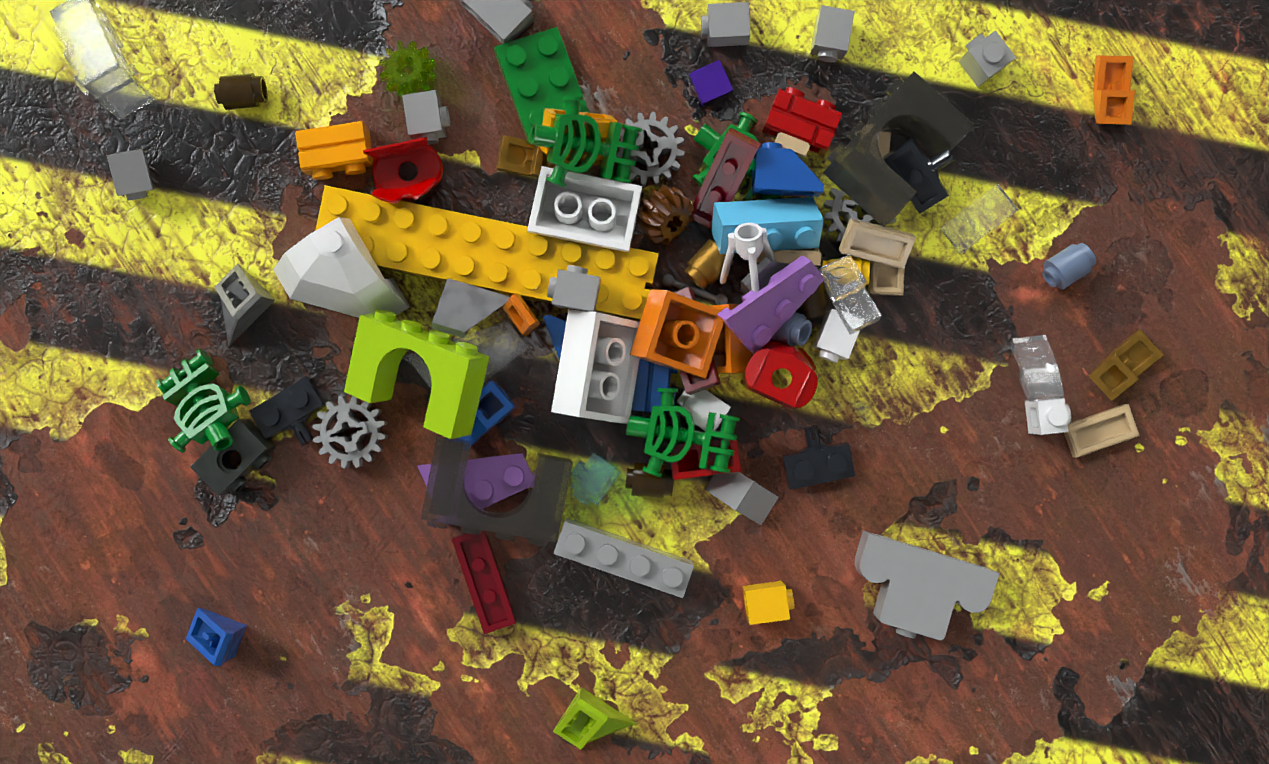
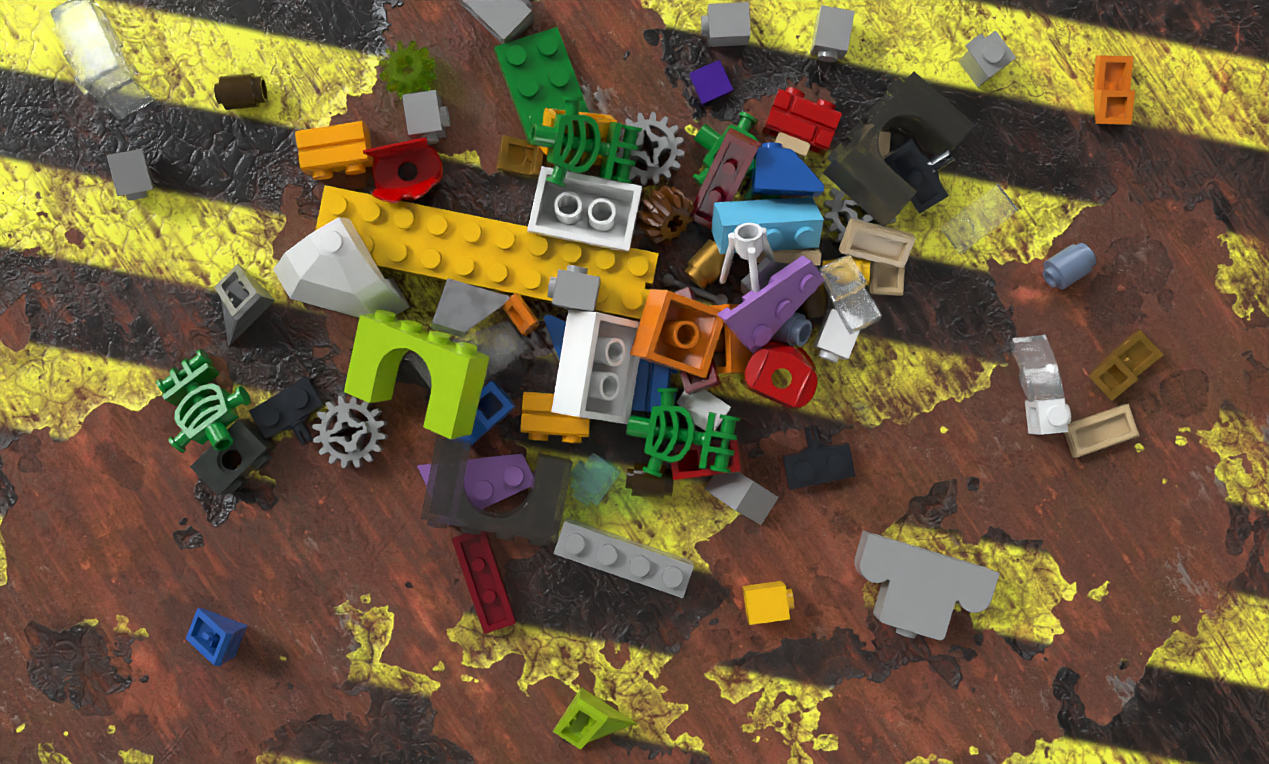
none -> light orange brick [521,392,591,443]

